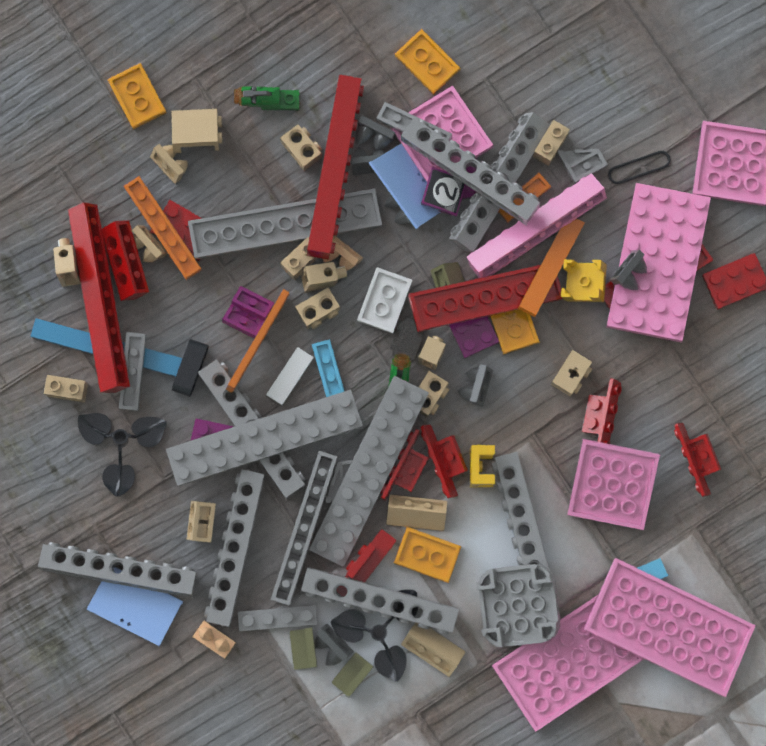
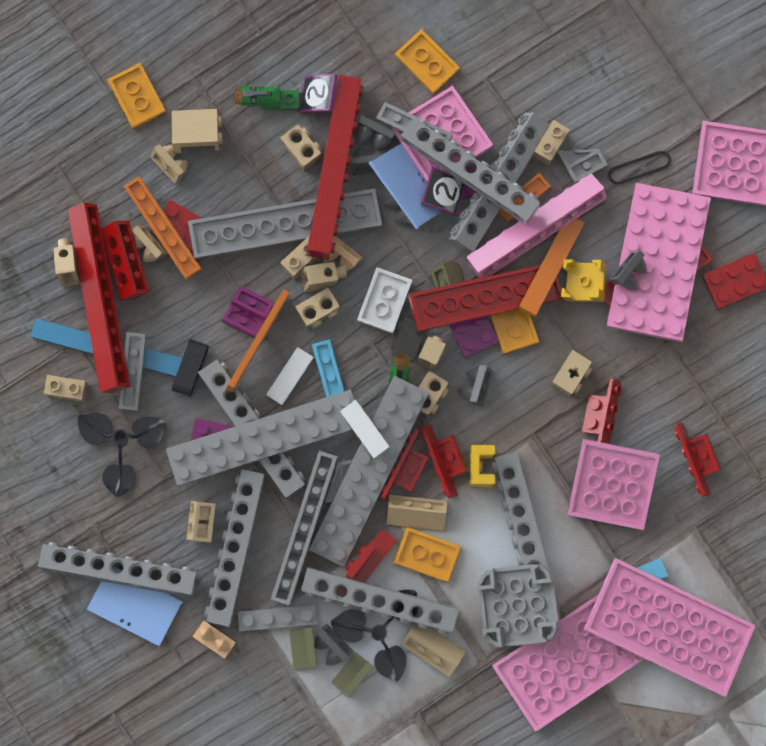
none -> slope [299,74,338,115]
none -> white tile [340,400,390,458]

